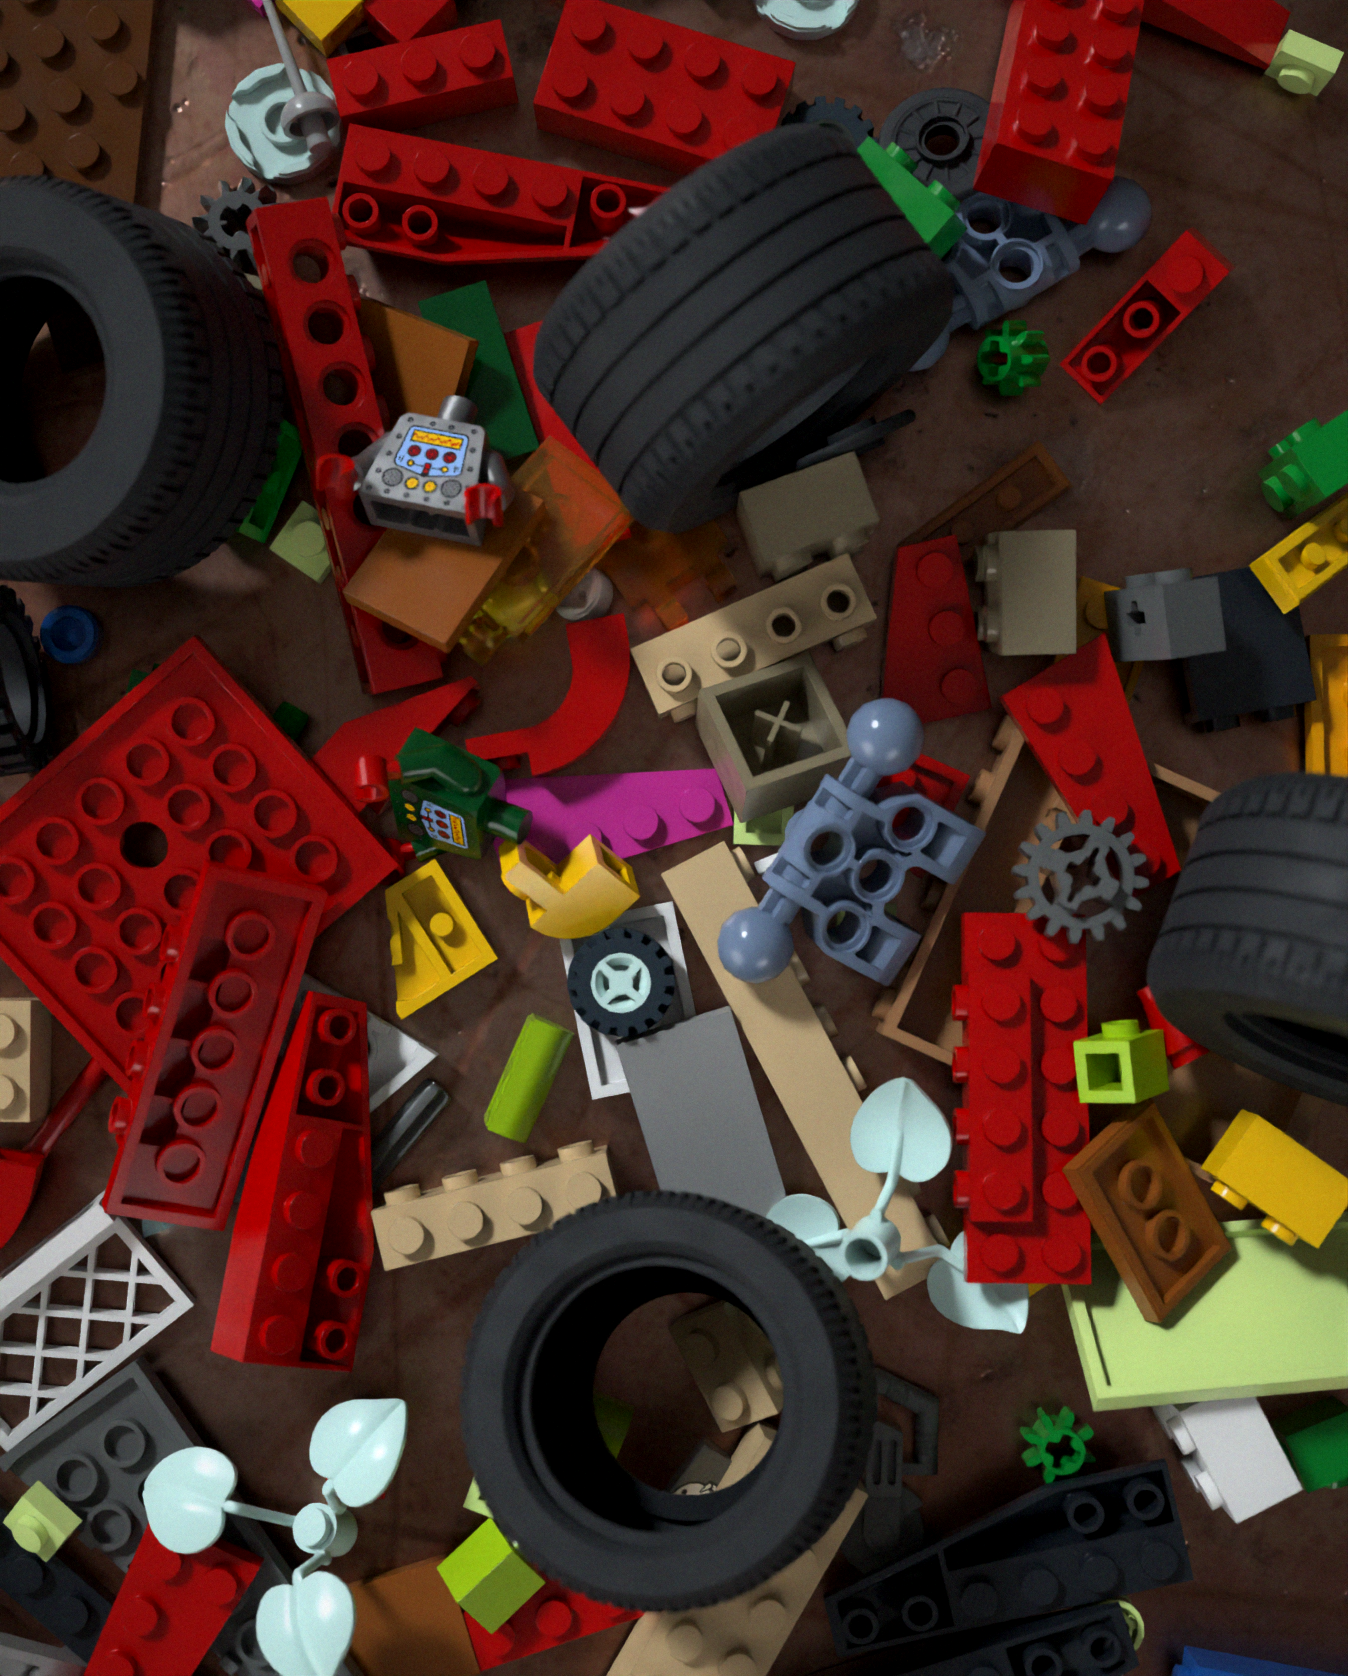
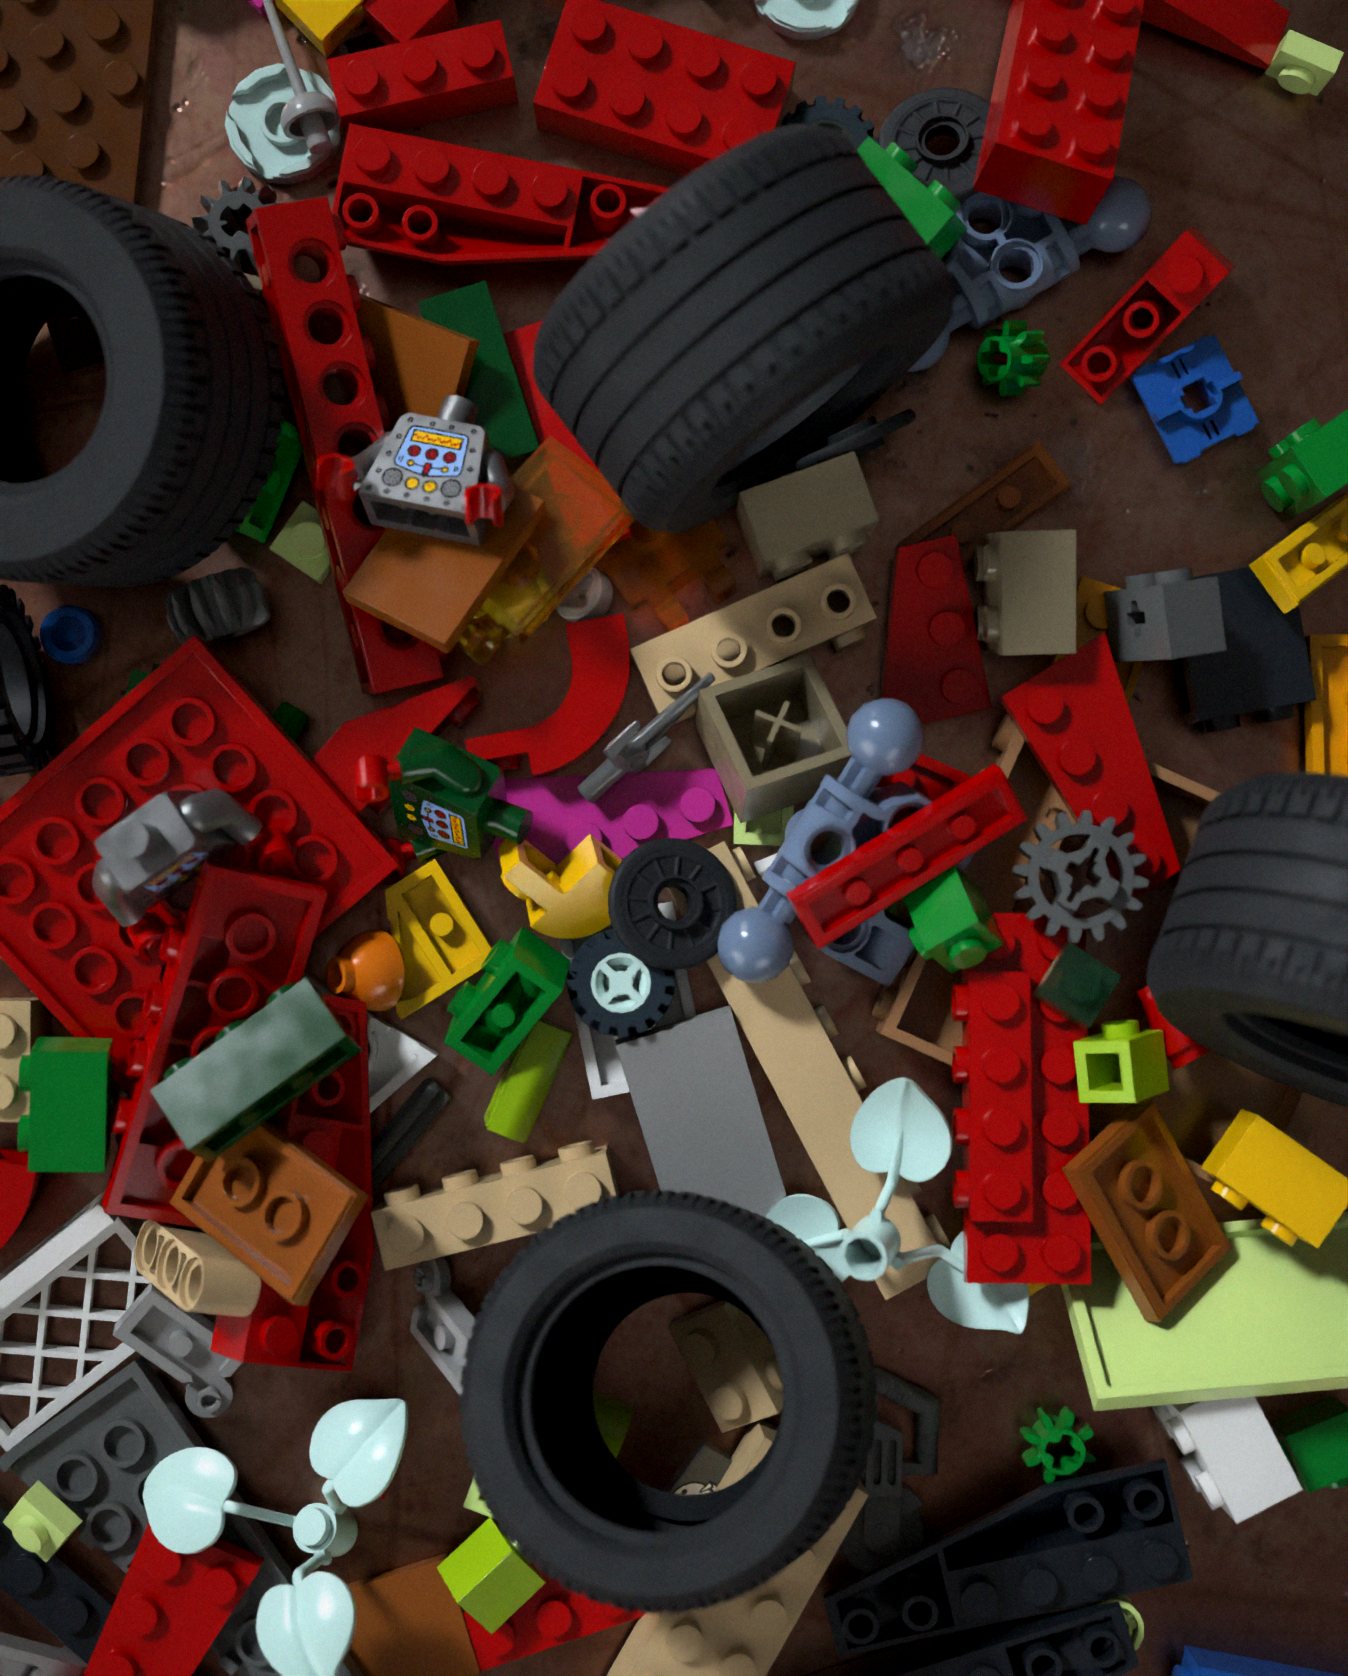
none -> green brick [17,1037,113,1173]
none -> flat silver torso [92,789,294,962]
none -> light grey hinge [113,1283,242,1418]
none -> tan beam [134,1220,261,1317]
none -> dark green brick [150,977,362,1162]
none -> dark grey gear [164,567,271,646]
none -> dark orange tile [169,1119,369,1305]
none -> orange brick [325,929,406,1012]
none -> light grey hinge [409,1256,475,1394]
none -> green brick [443,926,571,1076]
none -> dark grey piece [577,672,715,804]
none -> black wheel [608,838,737,970]
none -> red tile [785,764,1028,950]
none -> green brick [903,865,1004,973]
none -> clear green plate [1032,942,1122,1029]
none -> blue piece [1130,334,1260,465]

